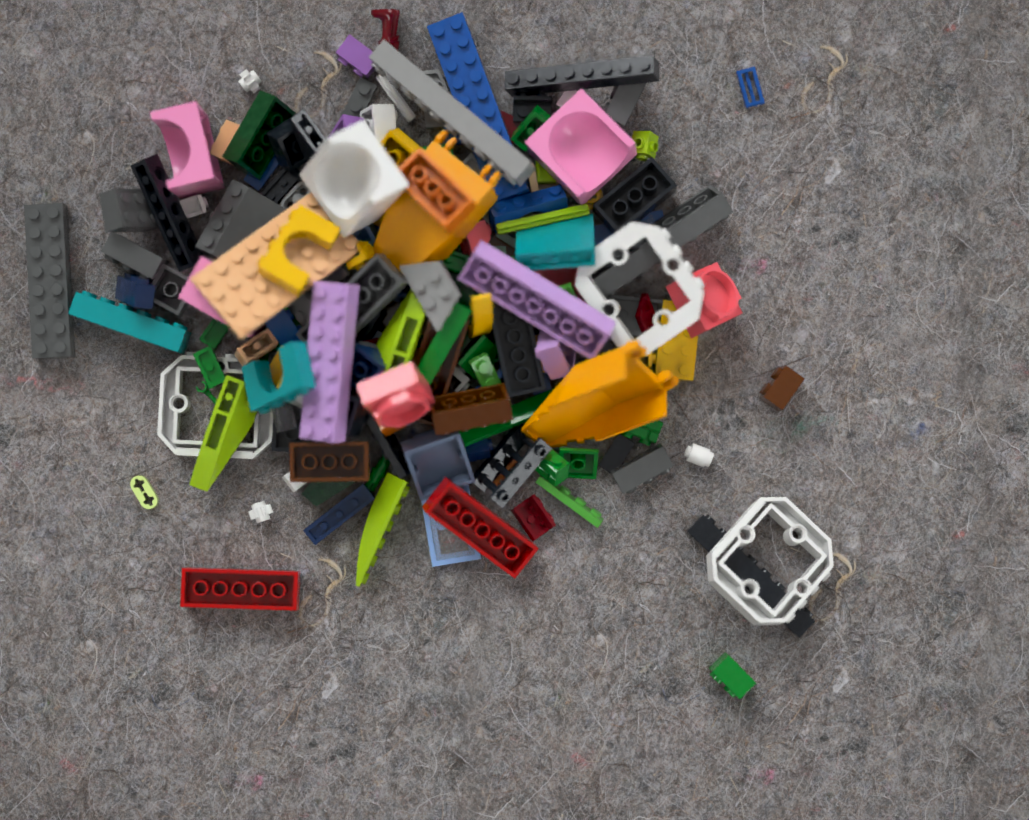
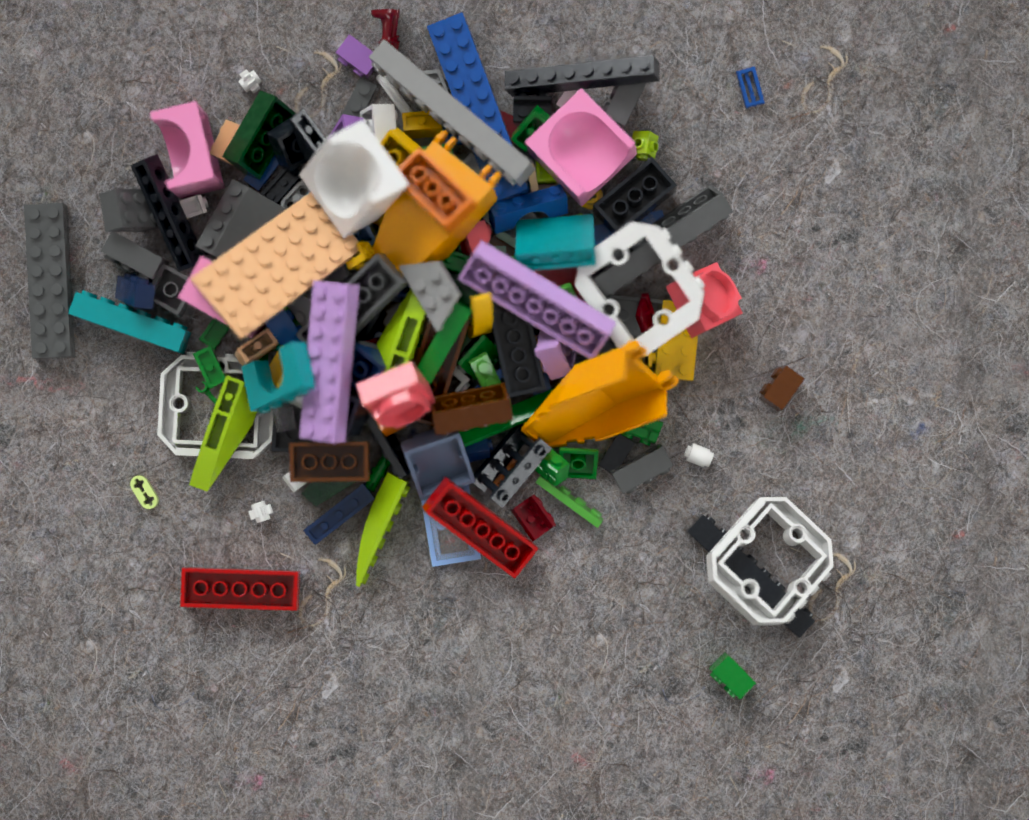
yellow arch [257,204,341,297] -> none
lime axle [496,204,590,235] -> none
none -> yellow panel [402,111,442,139]

